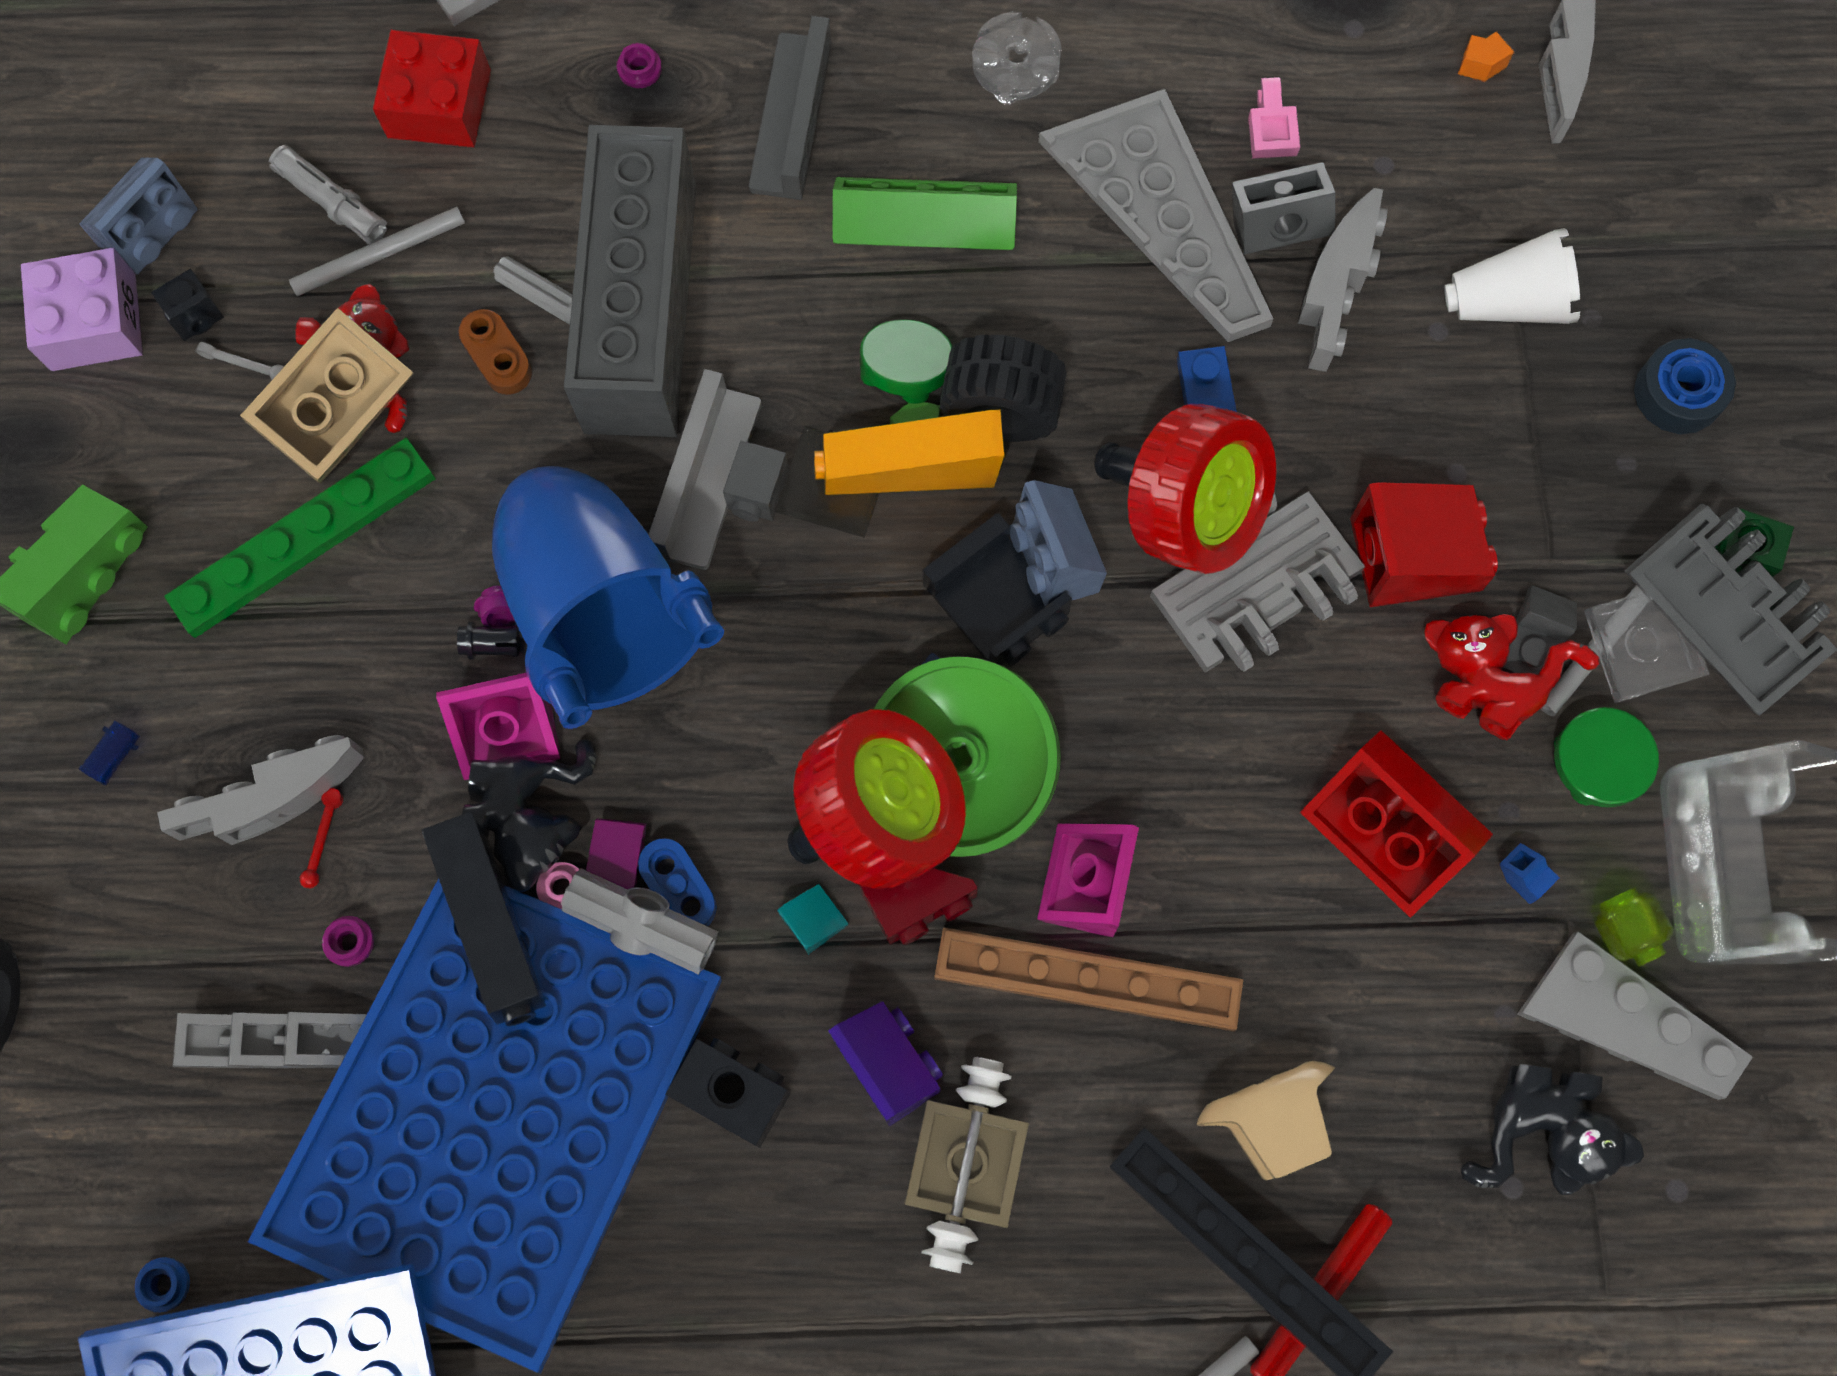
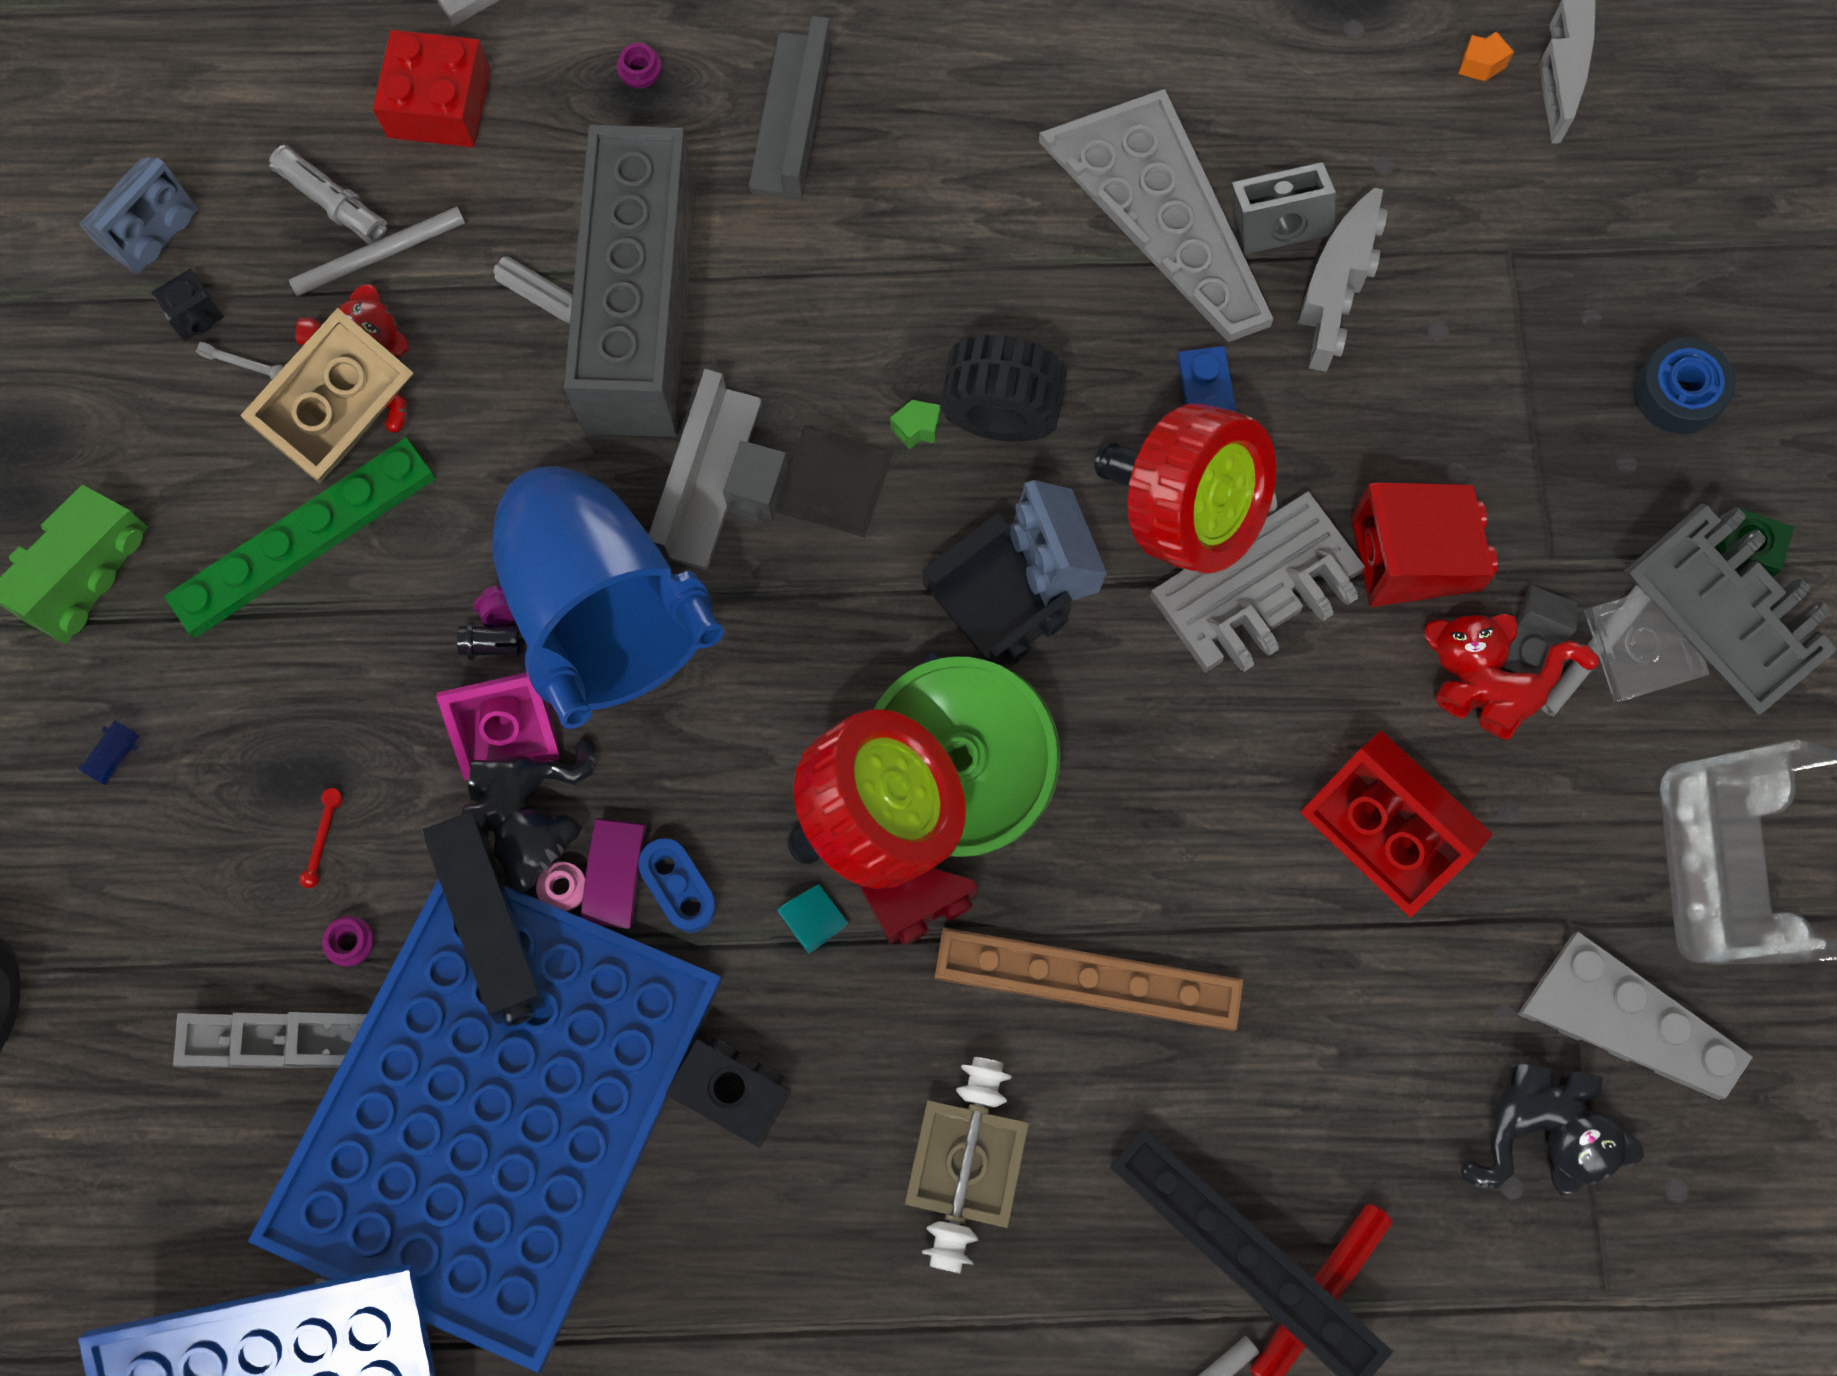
lavender brick [21,248,143,371] -> none
blue plate [135,1258,190,1312] -> none
light grey slope [157,735,365,845] -> none
dark orange plate [459,309,532,395] -> none
light grey piece [561,868,718,975] -> none
light orange slope [814,410,1004,495] -> none
dark purple slope [828,1001,943,1127] -> none
bright green panel [833,177,1017,250] -> none
tile [859,319,952,404] -> none
clear plate [972,12,1061,104] -> none
dark pink slope [1037,824,1139,938] -> none
tan piece [1196,1061,1335,1180] -> none
bright pink plate [1248,77,1300,159] -> none
white cone [1444,228,1580,324] -> none
blue piece [1500,843,1560,904] -> none
green tile [1554,707,1659,807] -> none
clear neon green head [1594,887,1674,967] -> none

